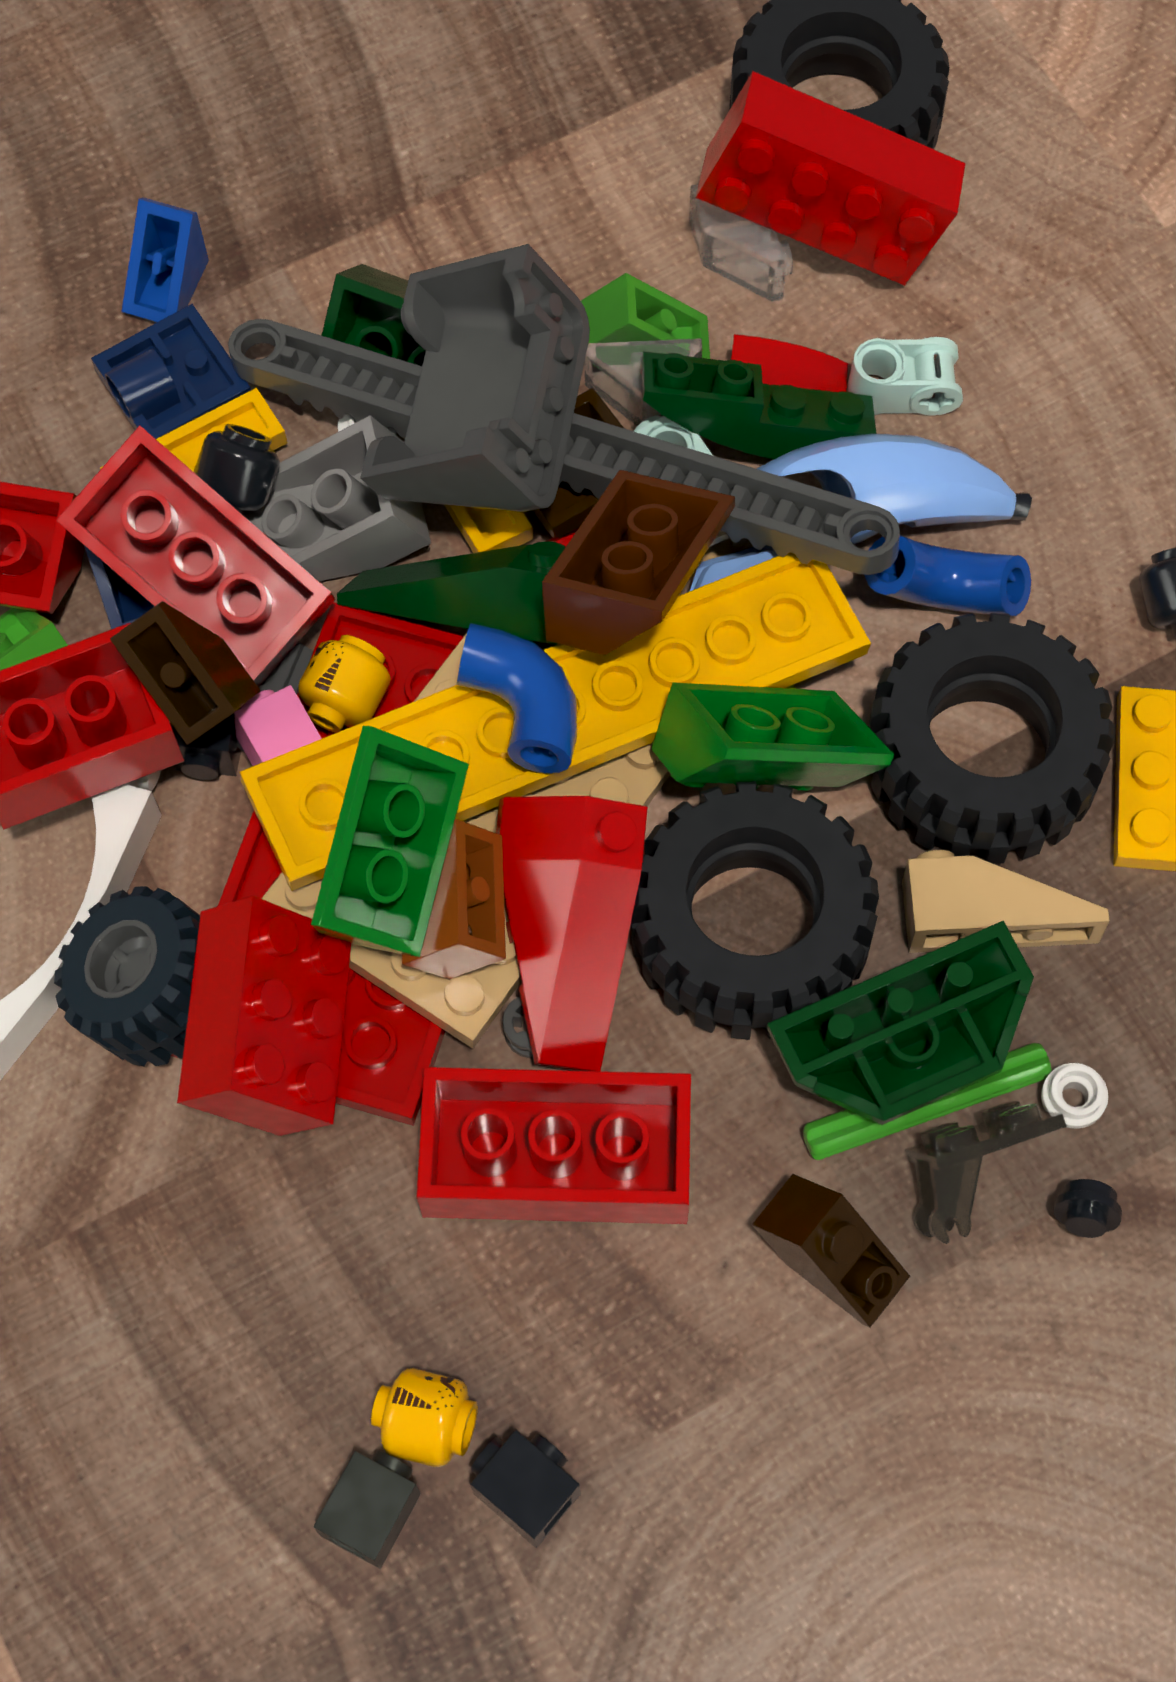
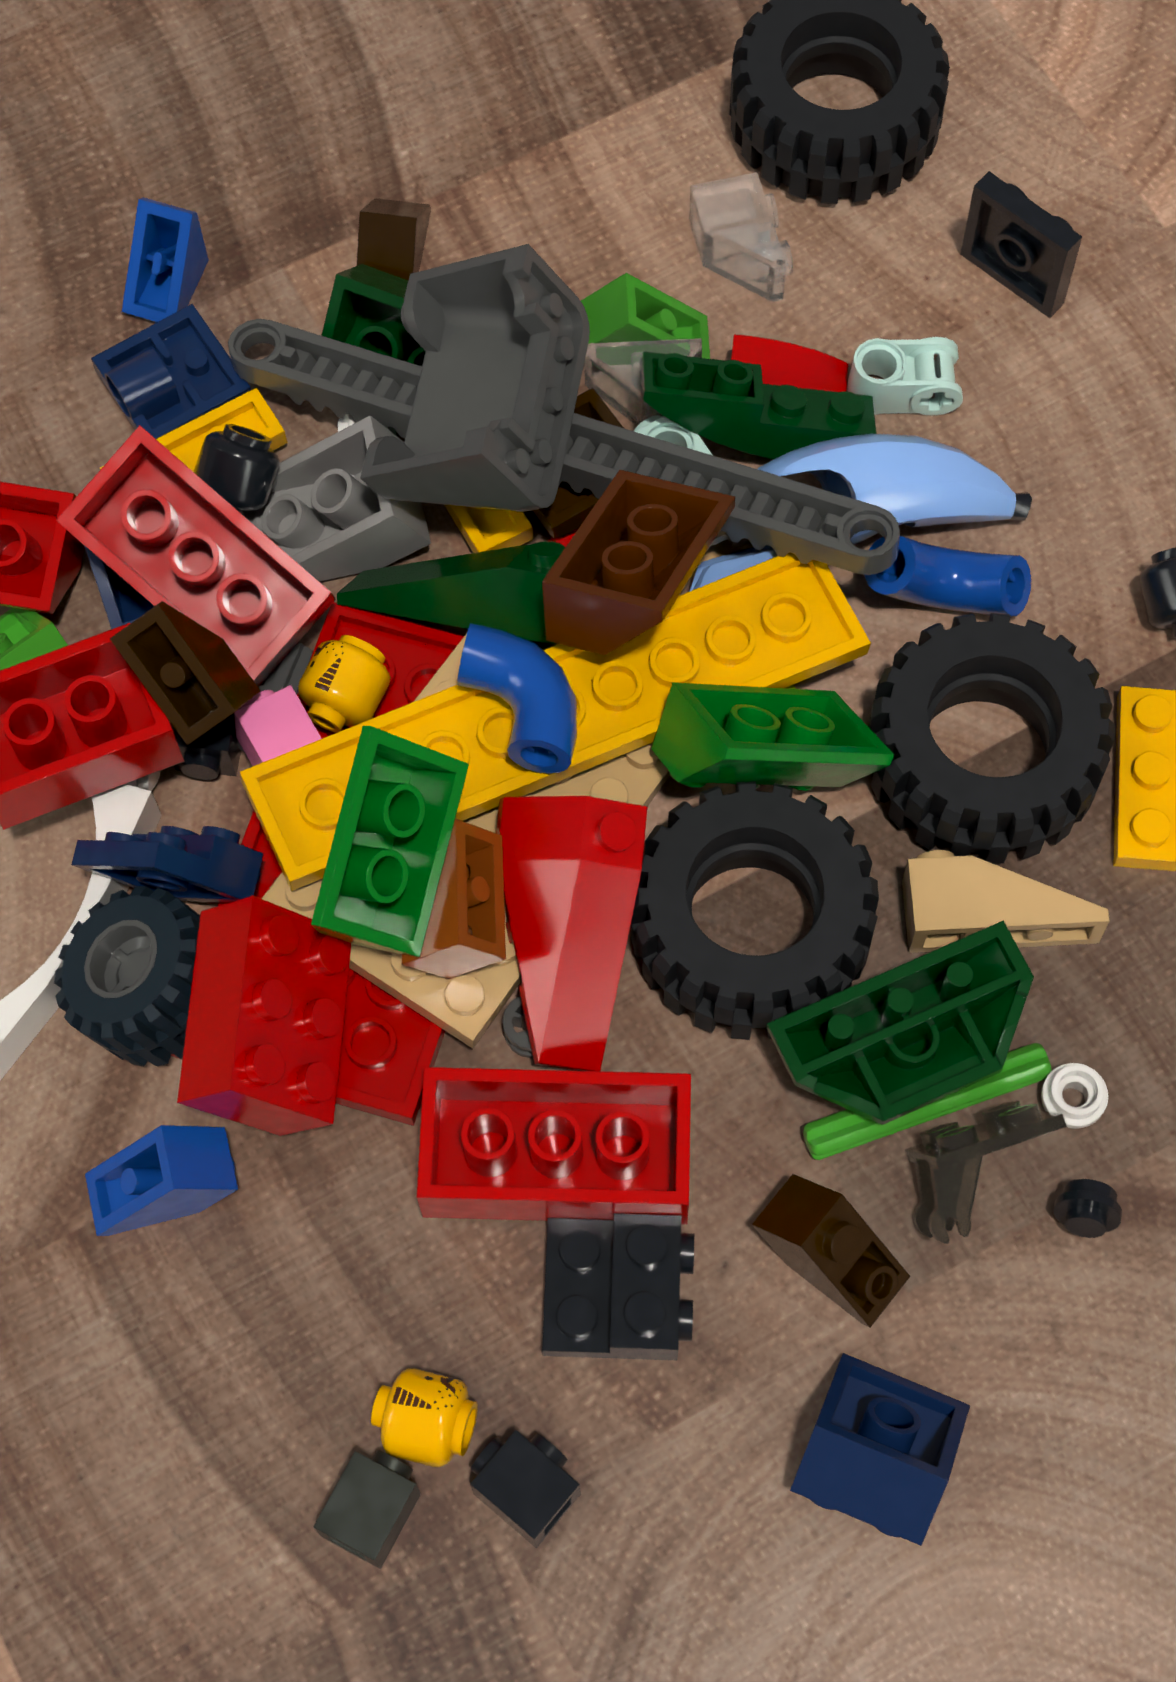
red brick [696,71,966,286] -> none
none -> dark blue plate [71,826,263,903]
none -> blue slope [85,1125,238,1236]
none -> dark brown slope [357,198,431,280]
none -> black plate [542,1213,694,1361]
none -> dark blue slope [790,1353,970,1546]
none -> black plate [960,171,1082,318]

